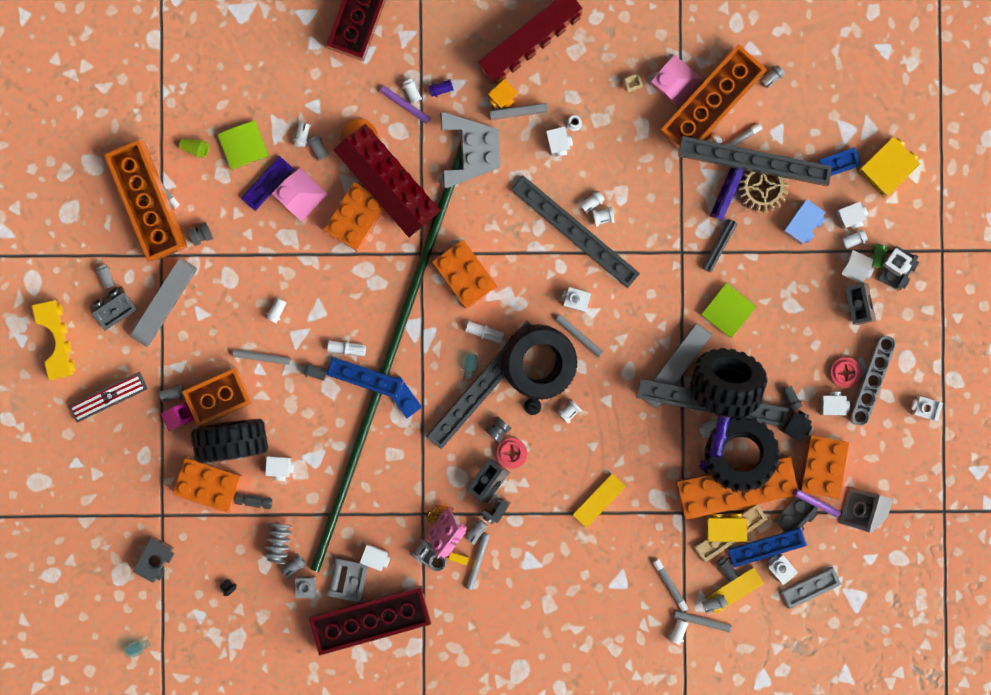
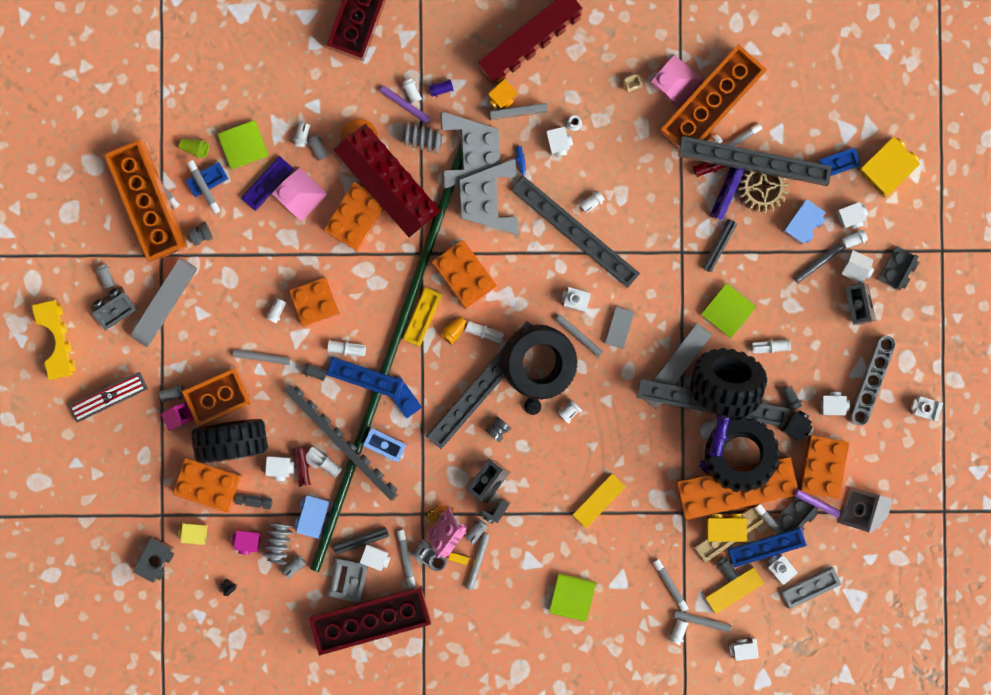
clear light blue cylinder [124,639,151,658] -> none
light grey brick [295,576,317,598] -> none
clear light blue cylinder [462,353,478,380] -> none
coral gear [496,438,527,469] -> none
white bush [592,207,615,227] -> none
light grey pin [702,594,728,613] -> none
light grey pin [760,65,785,89] -> none
coral gear [830,357,861,388] -> none
bright green pin [872,244,888,269] -> none
white brick [883,248,912,277] -> none
none -> light yellow brick [178,523,208,545]
none -> blue plate [186,162,229,198]
none -> light grey bar [187,160,220,214]
none -> dark pink brick [231,530,261,555]
none -> dark grey plate [284,385,399,501]
none -> orange brick [289,277,340,327]
none -> dark red pin [293,447,311,487]
none -> light blue brick [294,495,330,539]
none -> white axle [307,446,342,478]
none -> dark grey axle [333,527,389,554]
none -> light blue brick [363,428,407,462]
none -> light grey bar [397,530,416,588]
none -> light grey piece [401,122,443,154]
none -> yellow tile [402,287,443,347]
none -> light orange cone [440,316,468,345]
none -> light grey wing [458,159,519,234]
none -> blue helmet [514,146,526,176]
none -> lime slope [549,573,596,622]
none -> light grey tile [605,307,634,349]
none -> dark red pin [693,162,726,178]
none -> white brick [729,637,759,661]
none -> white axle [752,339,791,354]
none -> light grey bar [754,504,784,534]
none -> dark grey bar [794,243,844,283]

